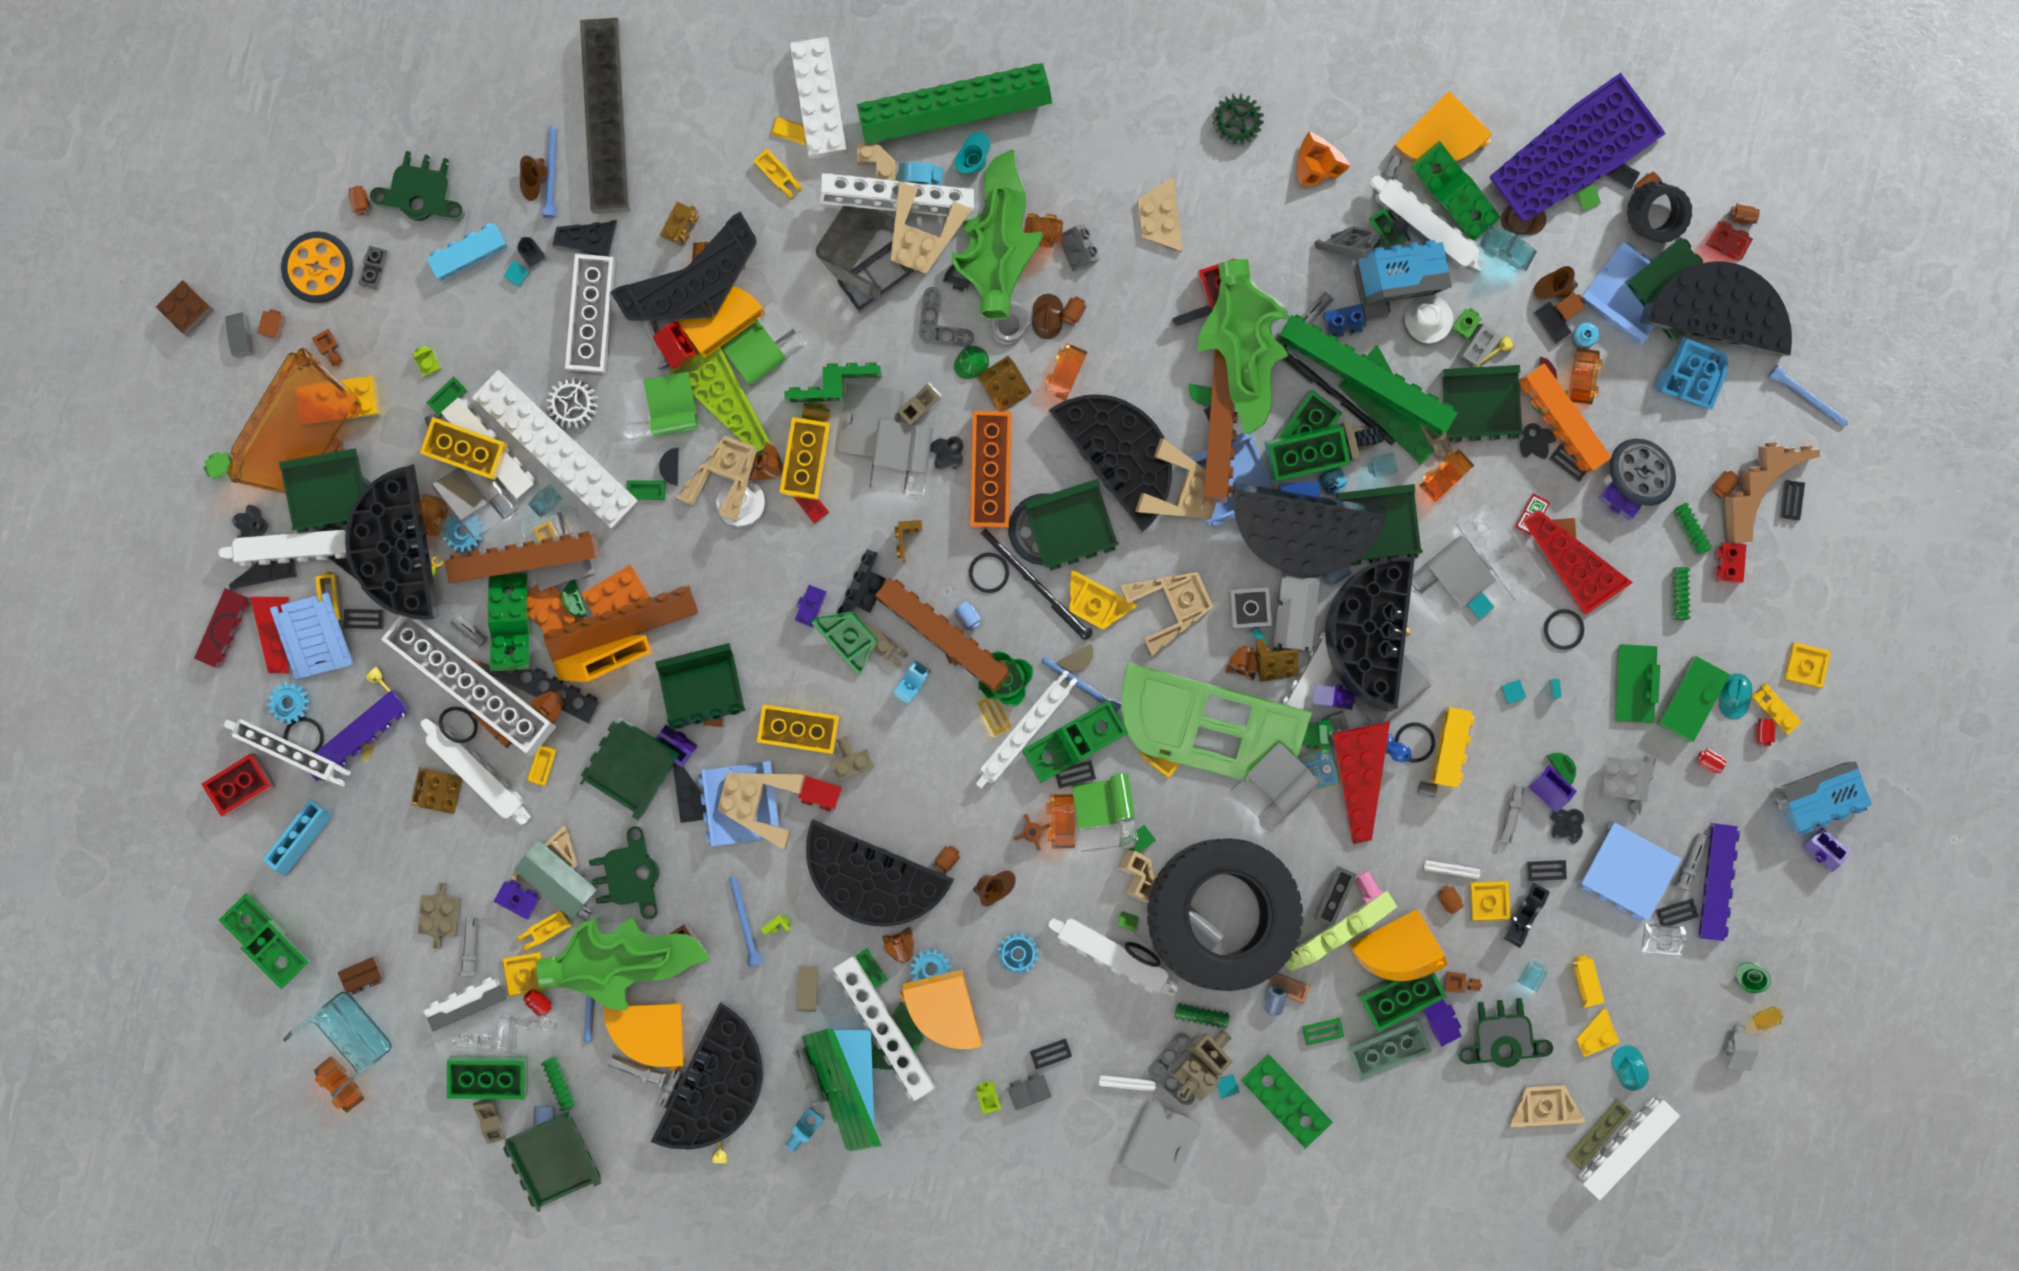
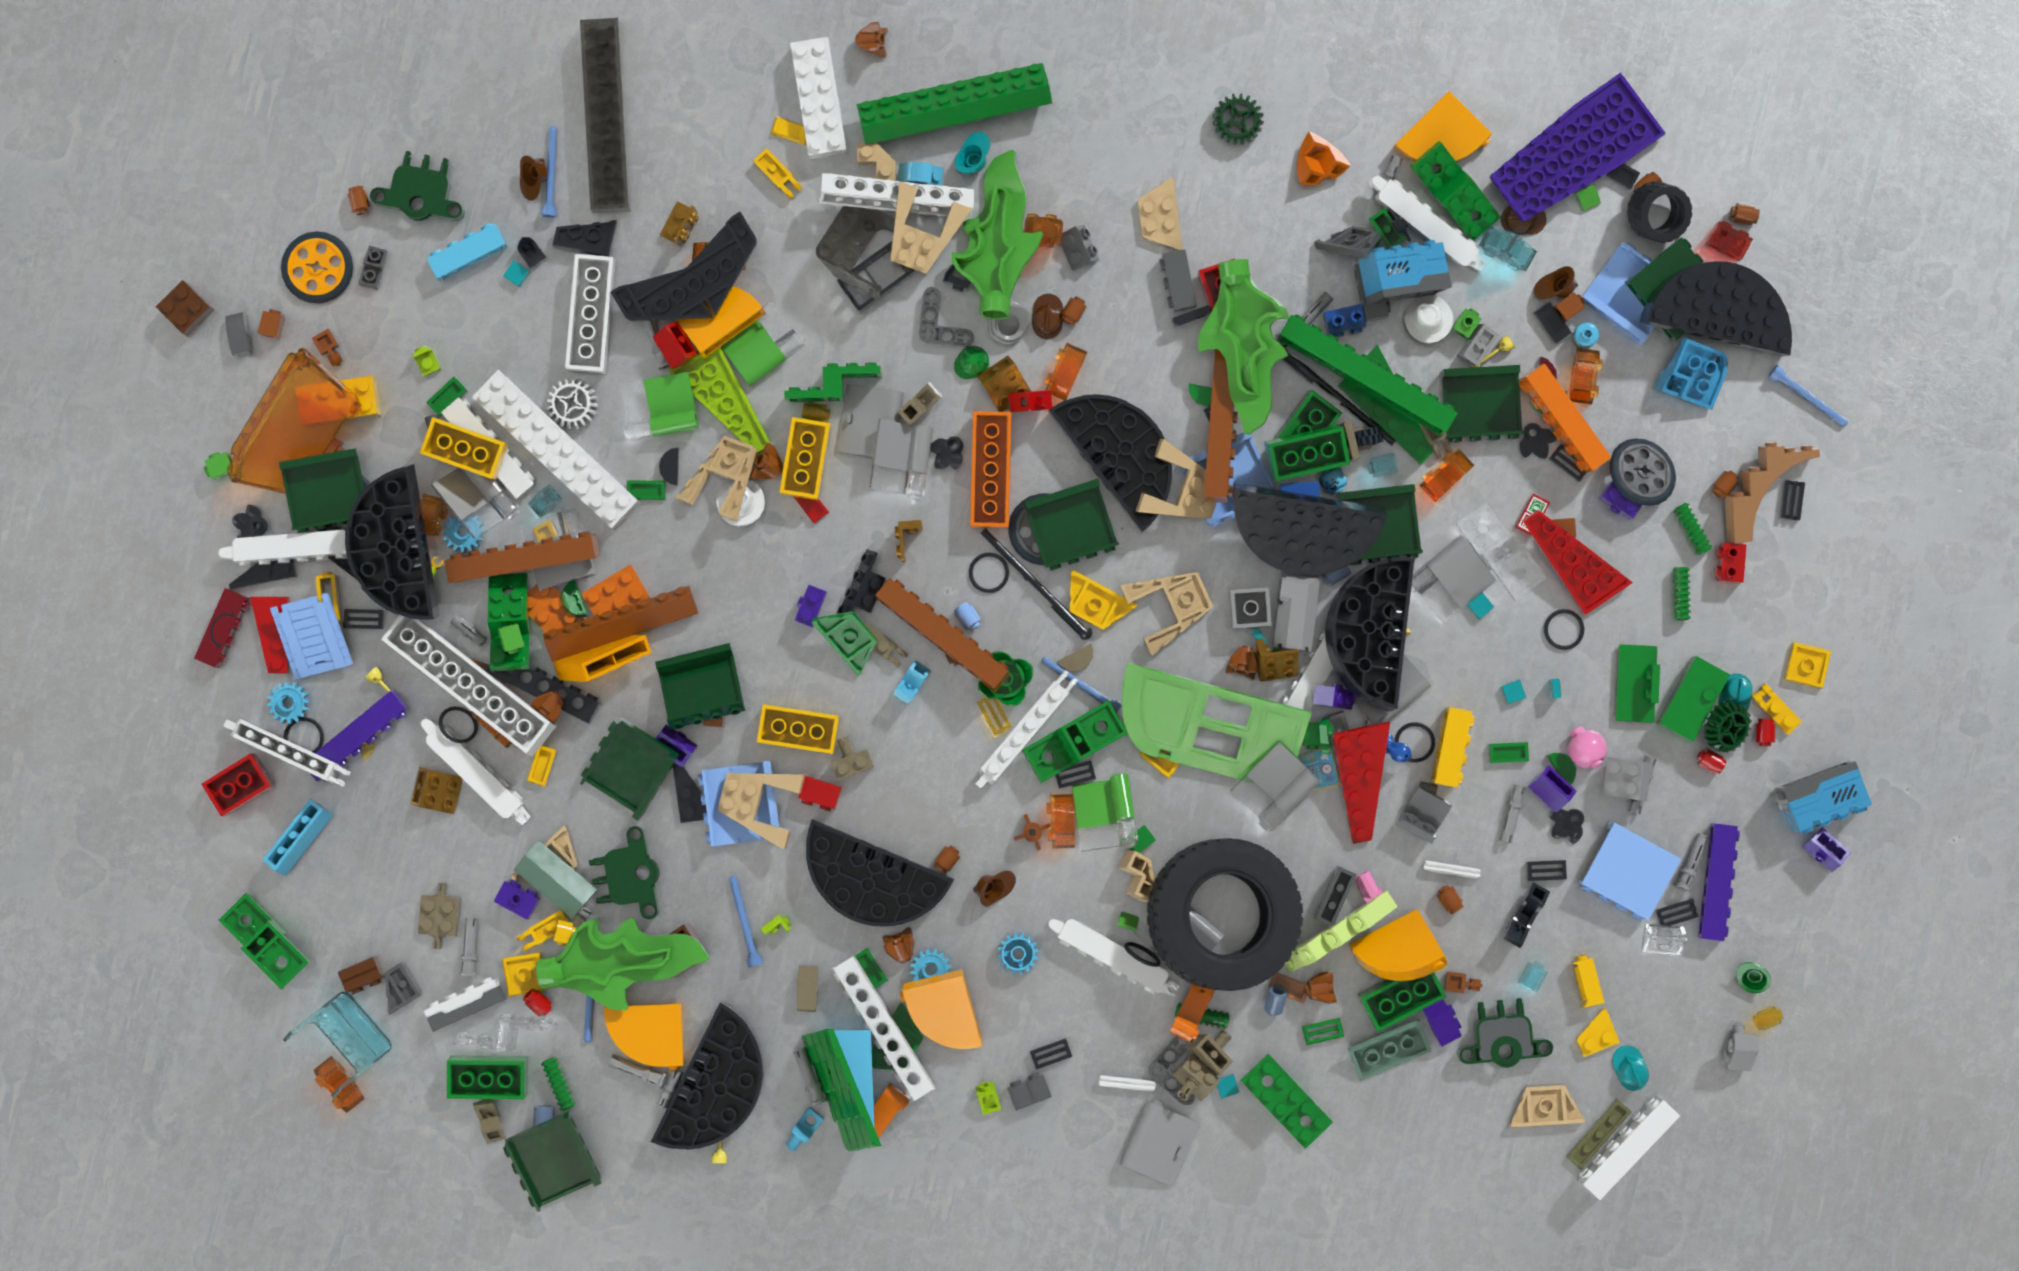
yellow tile [1470,881,1511,921] -> none
none -> dark grey wing [384,962,422,1015]
none -> bright green brick [497,623,524,654]
none -> yellow plate [552,919,576,946]
none -> dark orange brick [855,22,888,57]
none -> orange door [874,1083,910,1138]
none -> red torso [1008,390,1053,412]
none -> dark grey brick [1159,249,1197,312]
none -> orange door [1169,984,1215,1042]
none -> dark orange brick [1304,972,1337,1004]
none -> dark grey bracket [1398,786,1452,844]
none -> green tile [1489,742,1529,763]
none -> bright pink brick [1568,726,1607,769]
none -> dark green gear [1703,701,1752,753]

